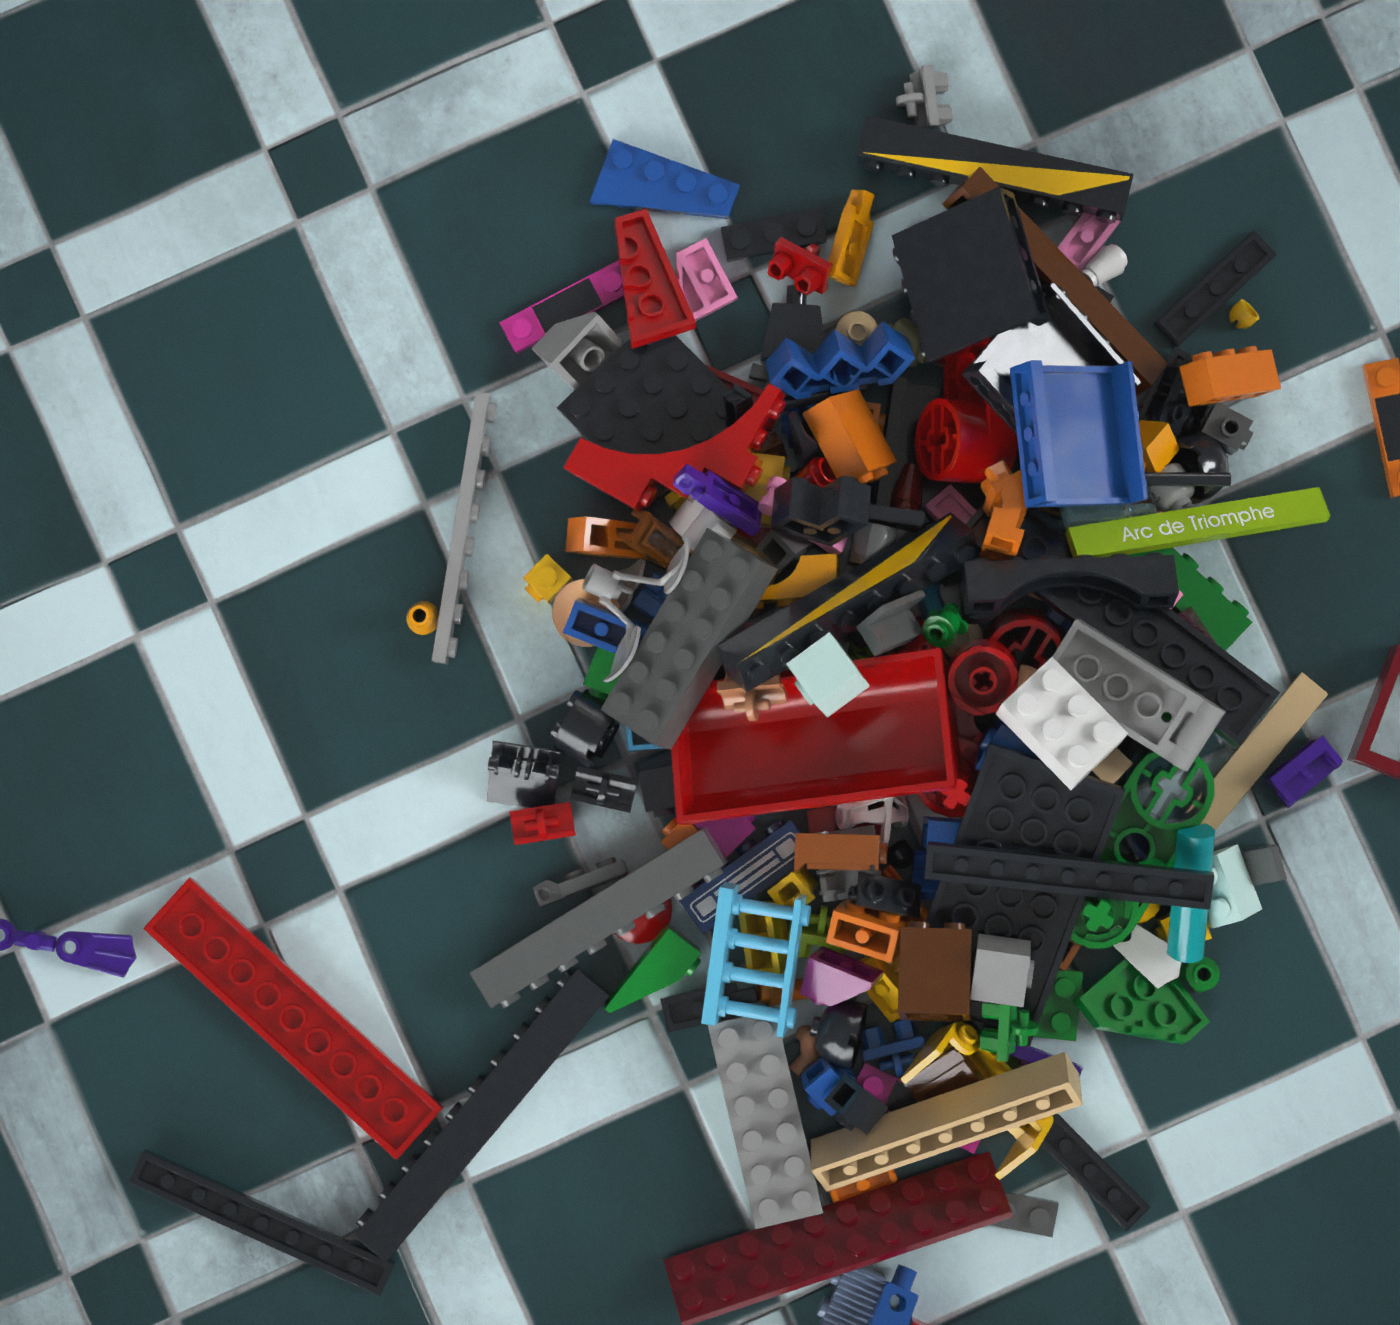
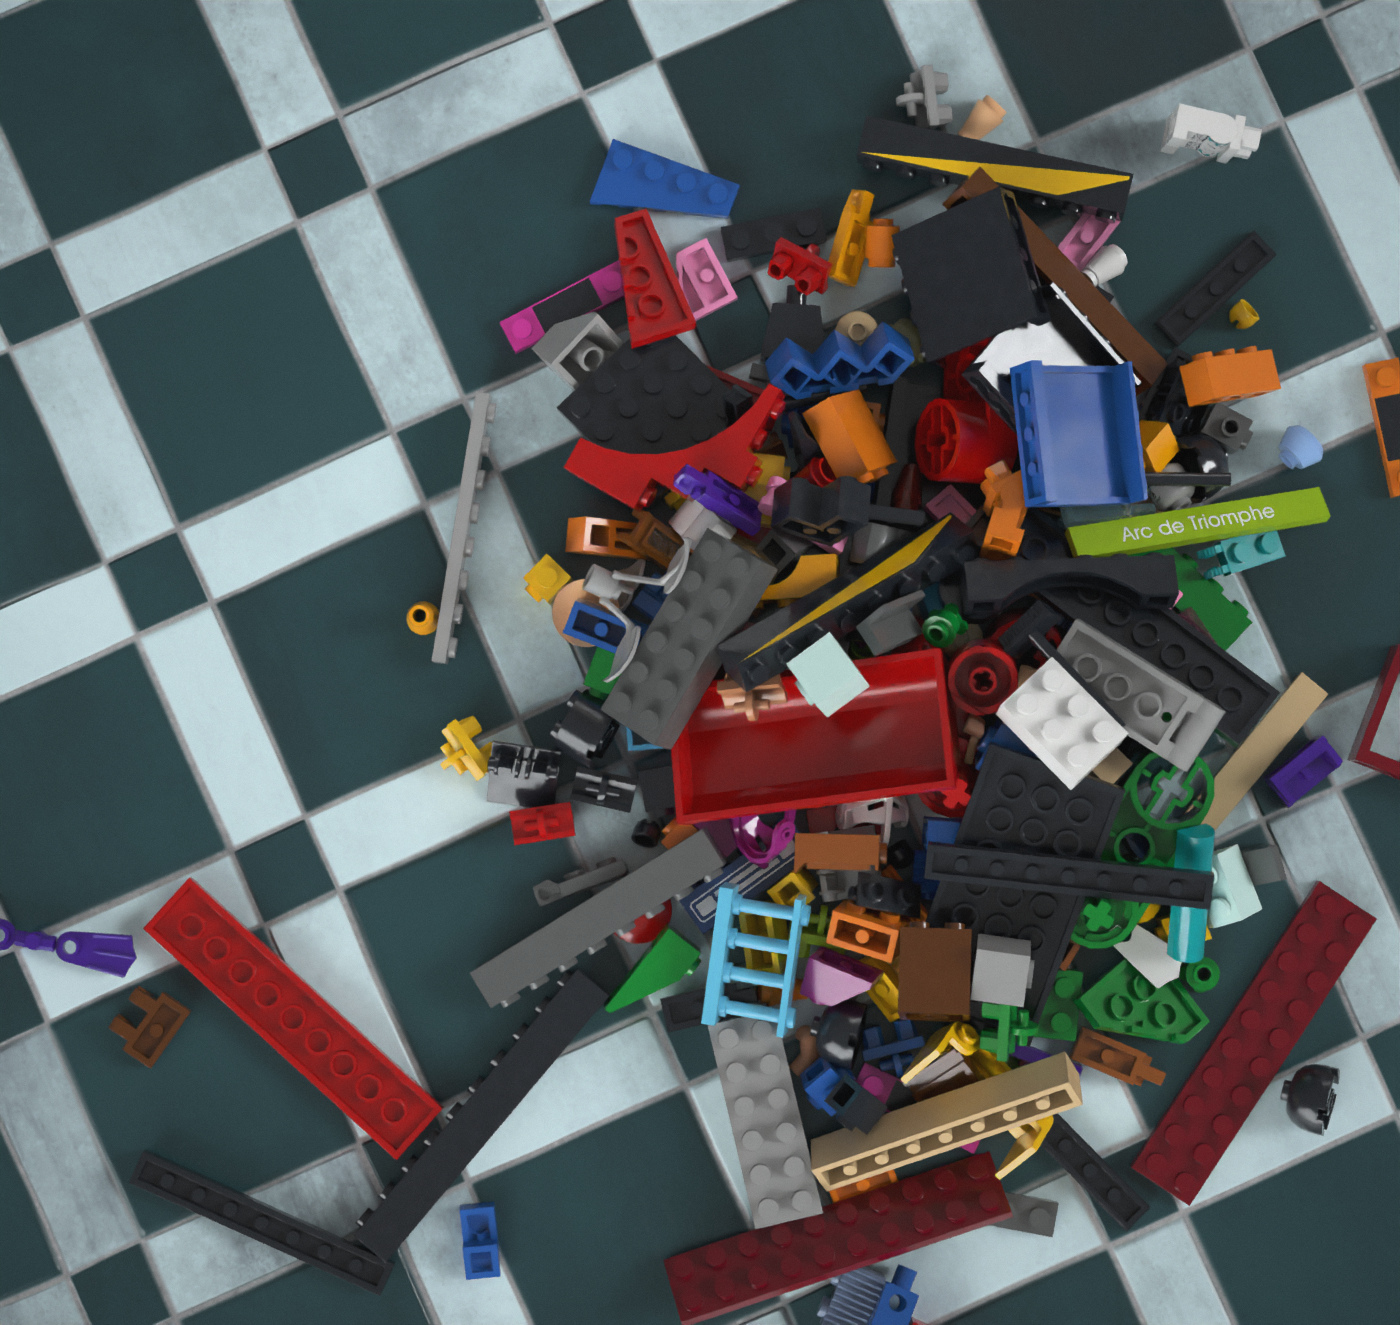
none -> reddish brown plate [108,985,192,1069]
none -> yellow hips [440,716,492,781]
none -> blue slope [459,1201,501,1280]
none -> black hinge [631,819,661,848]
none -> magenta helmet [730,810,796,869]
none -> orange brick [865,218,900,268]
none -> light nougat cone [957,95,1007,140]
none -> light nougat hand [962,714,986,764]
none -> black piece [998,600,1126,727]
none -> dark orange hinge [1068,1026,1166,1086]
none -> dark red plate [1130,880,1377,1206]
none -> white hips [1160,103,1262,163]
none -> teal hinge [1196,530,1286,580]
none -> light blue cone [1279,425,1323,469]
none -> black cylinder [1280,1064,1340,1136]

